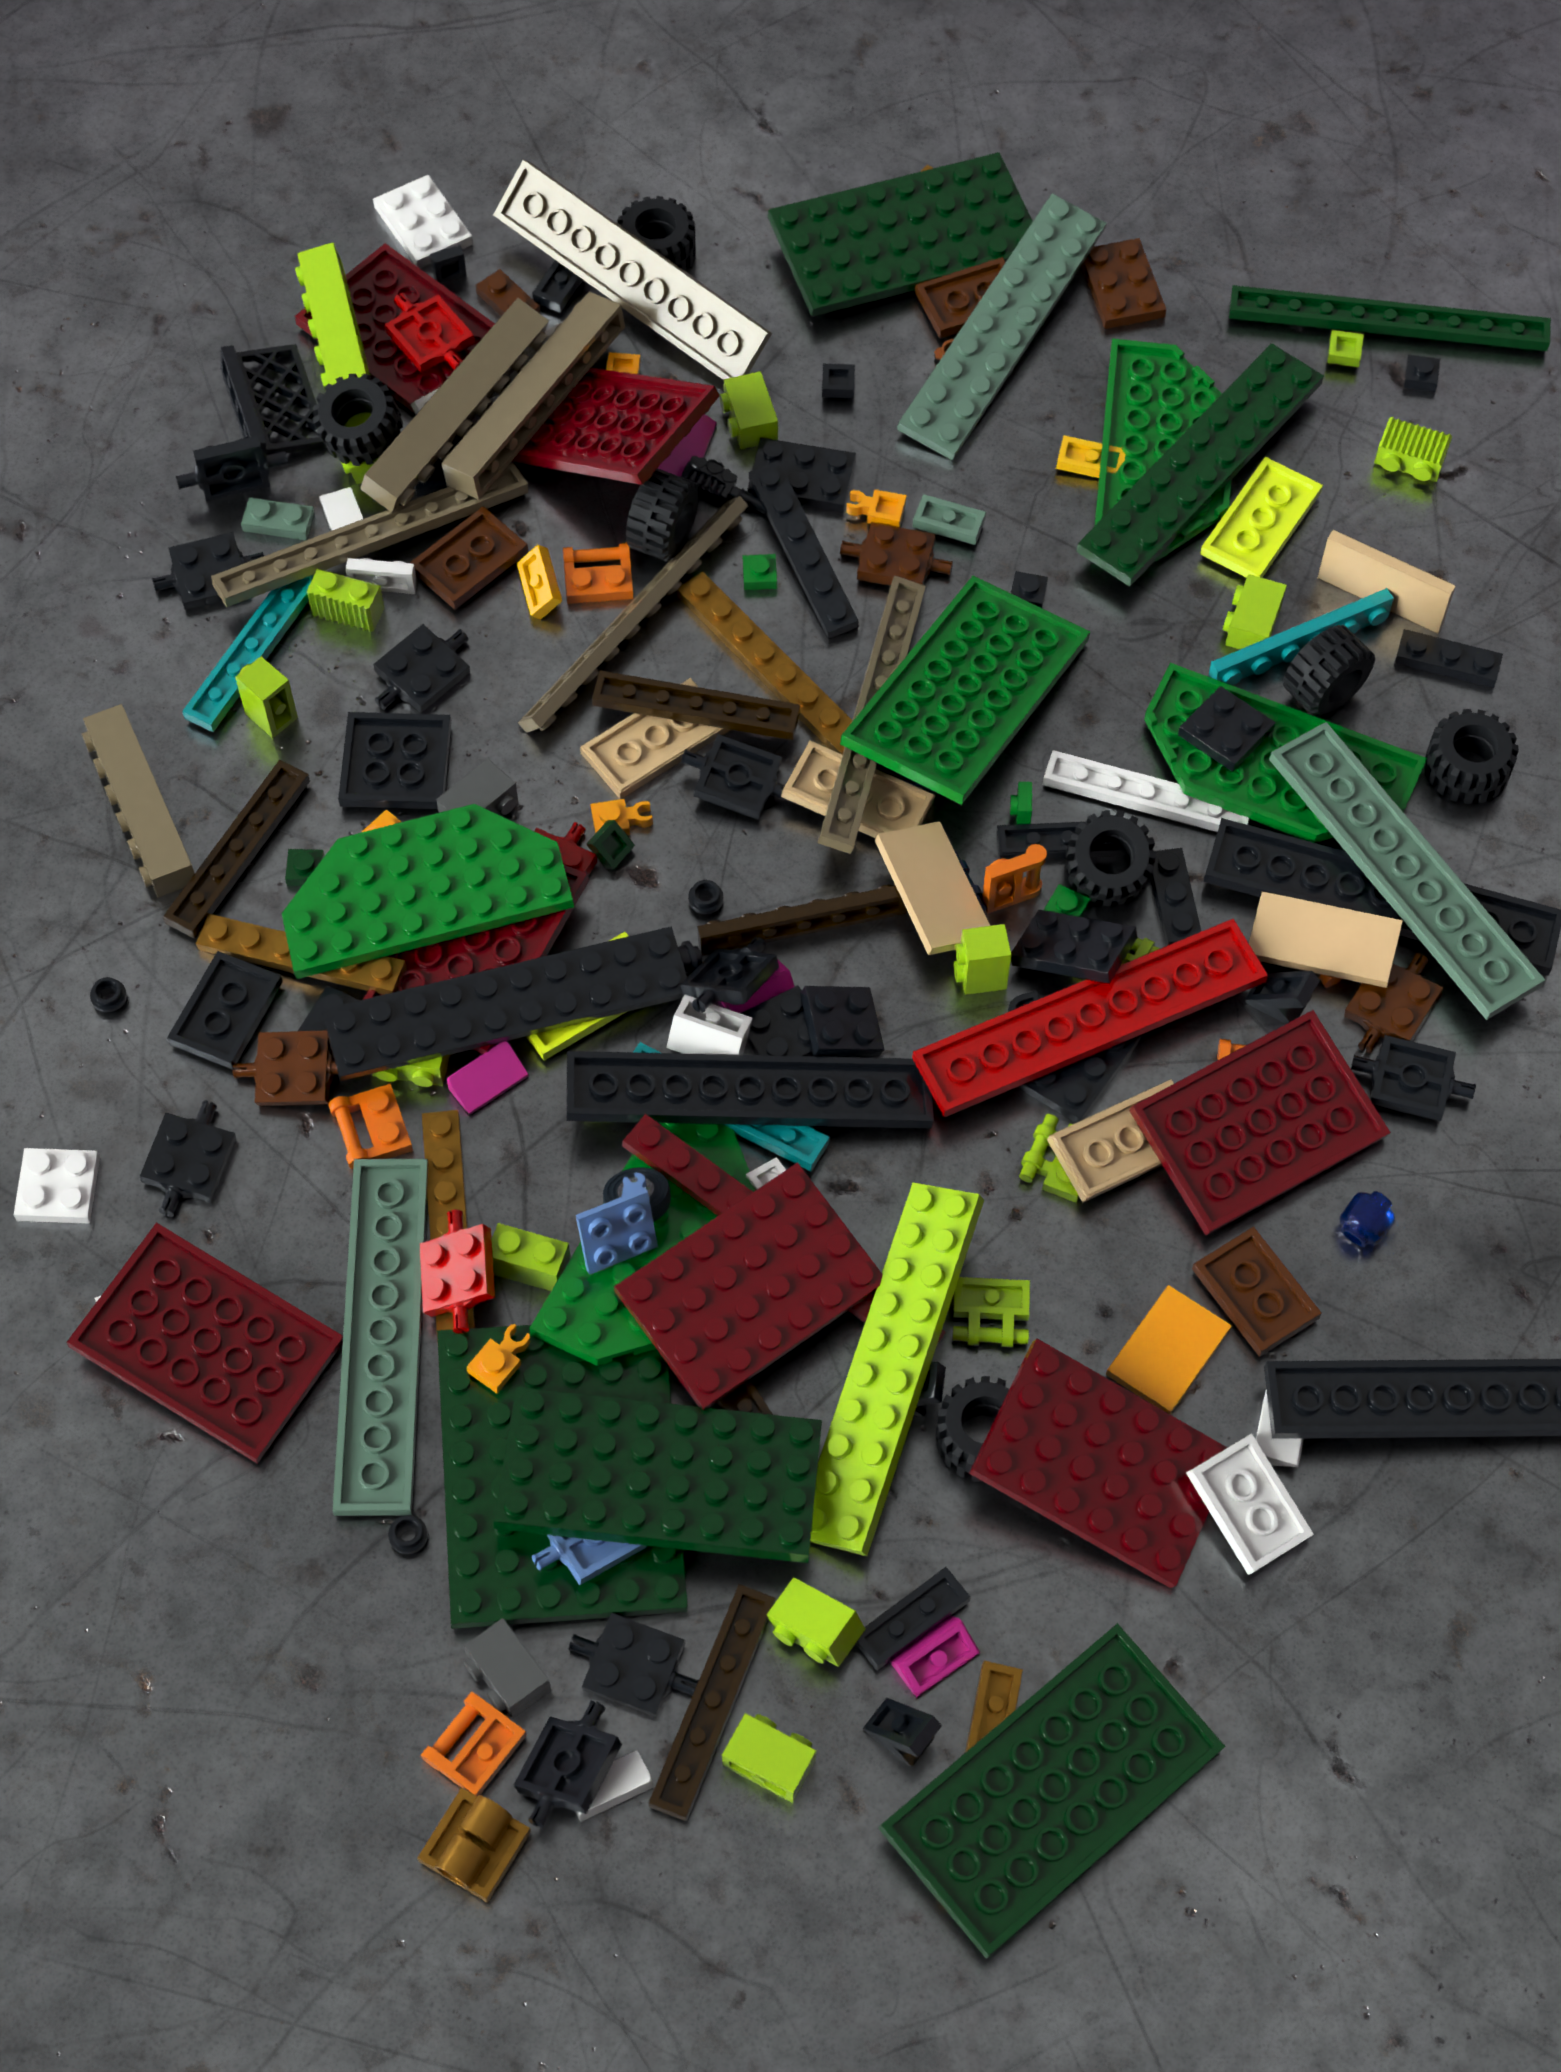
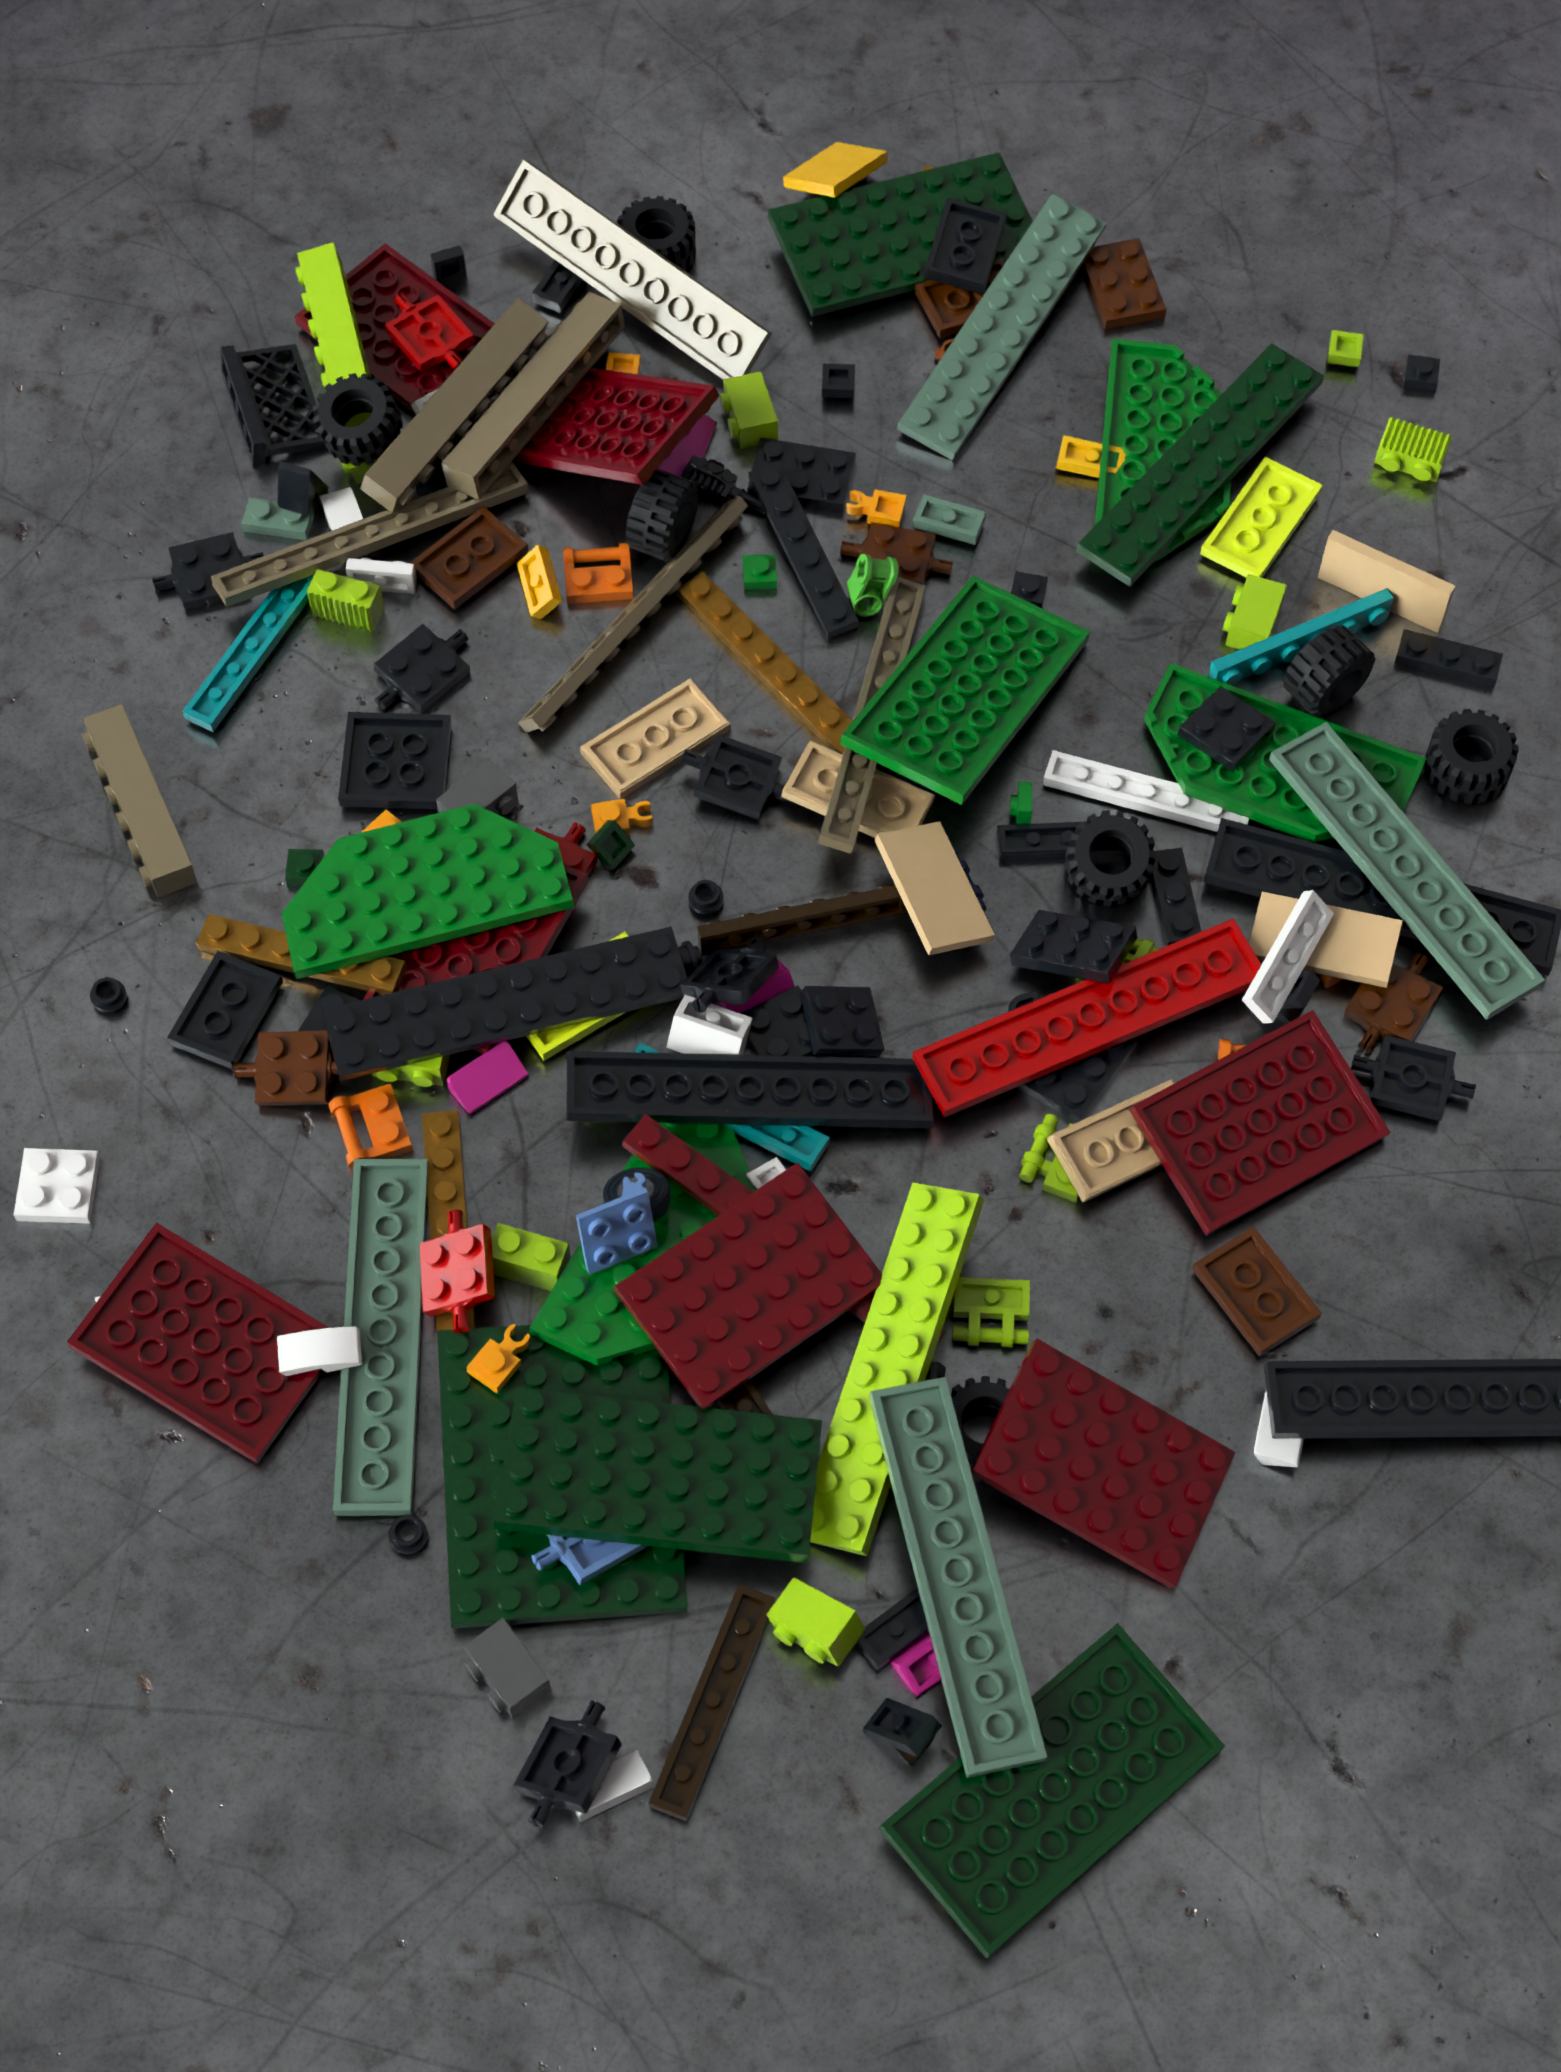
black plate [140,1100,236,1217] -> none
dark brown plate [163,760,310,939] -> none
black plate [176,436,289,501] -> none
lime brick [235,656,298,738] -> none
white plate [373,175,473,268] -> none
pearl gold plate [417,1787,531,1903] -> none
orange plate [420,1692,527,1797] -> none
reddish brown plate [475,269,540,316] -> none
black plate [568,1613,699,1717] -> none
dark brown plate [592,670,800,740] -> none
lime brick [722,1713,816,1803] -> none
lime brick [954,924,1011,995] -> none
orange plate [982,844,1047,914] -> none
green plate [1044,884,1090,917] -> none
light orange tile [1106,1285,1232,1415] -> none
white plate [1186,1434,1314,1575] -> none
dark green plate [1229,285,1551,351] -> none
clear blue head [1339,1191,1395,1248] -> none
none -> black slope [277,461,329,515]
none -> white slope [277,1327,362,1376]
none -> yellow tile [783,142,888,198]
none -> bright green piece [846,554,898,617]
none -> sand green plate [869,1377,1047,1778]
none -> black tile [923,198,1007,294]
none -> white plate [1242,890,1334,1023]

